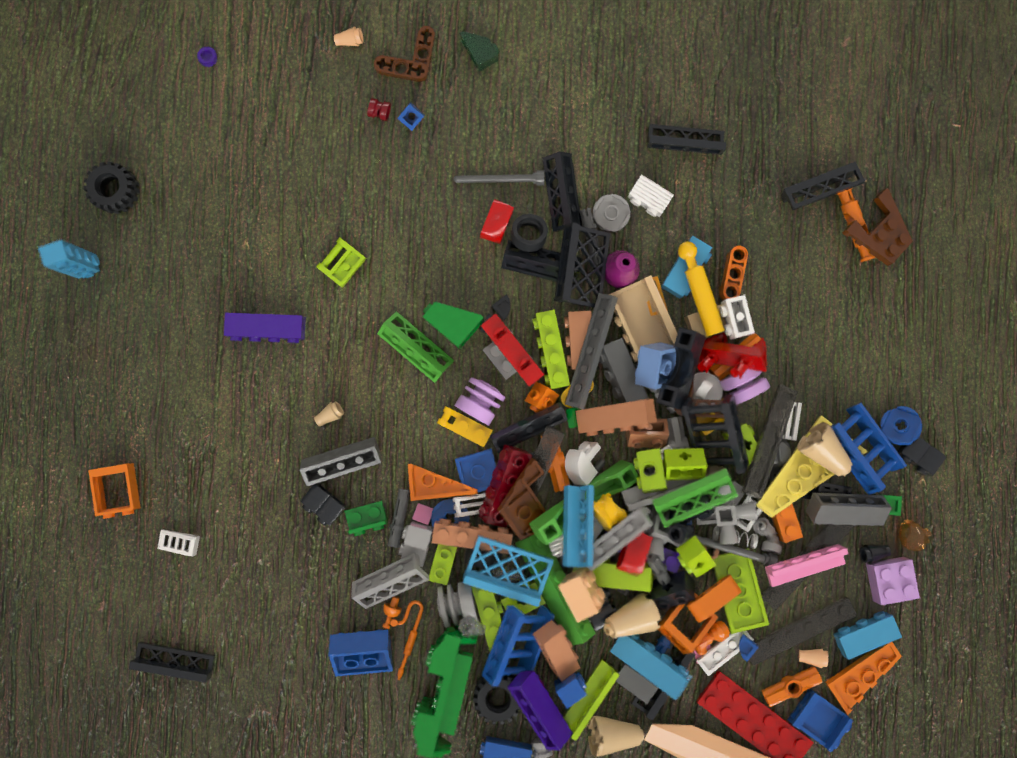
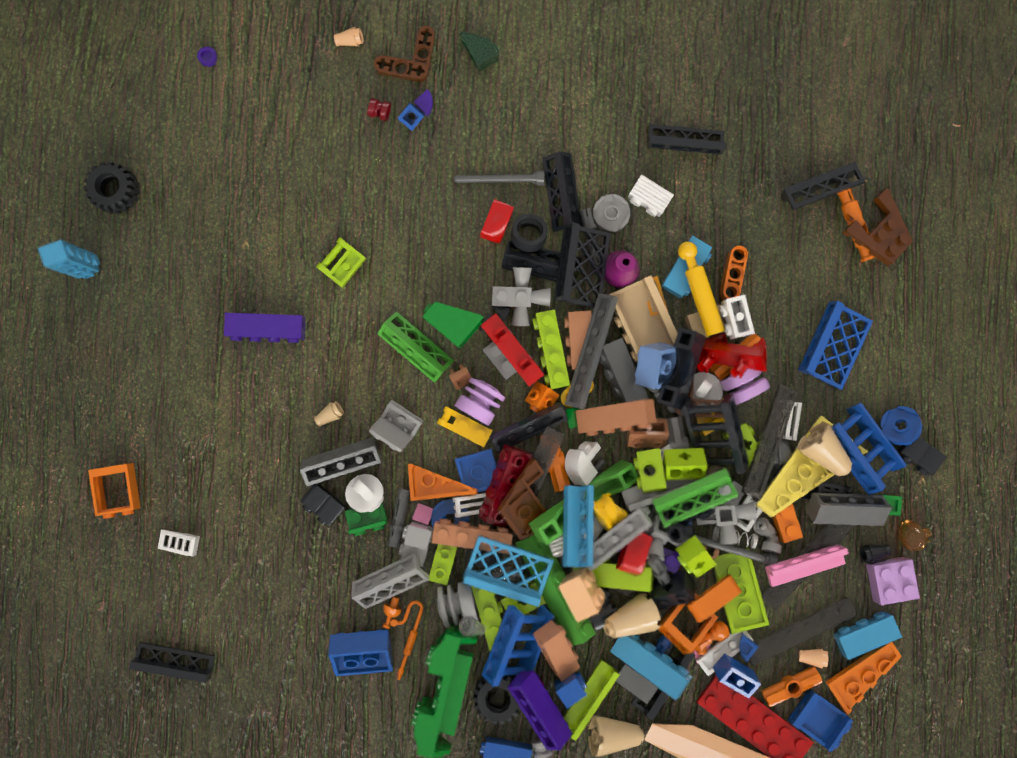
none -> white tile [345,474,384,513]
none -> light grey bracket [369,400,424,452]
none -> dark purple tile [414,89,433,117]
none -> nougat tile [449,364,471,390]
none -> light grey brick [492,267,551,326]
none -> blue brick [712,653,761,698]
none -> blue fence [798,301,873,390]

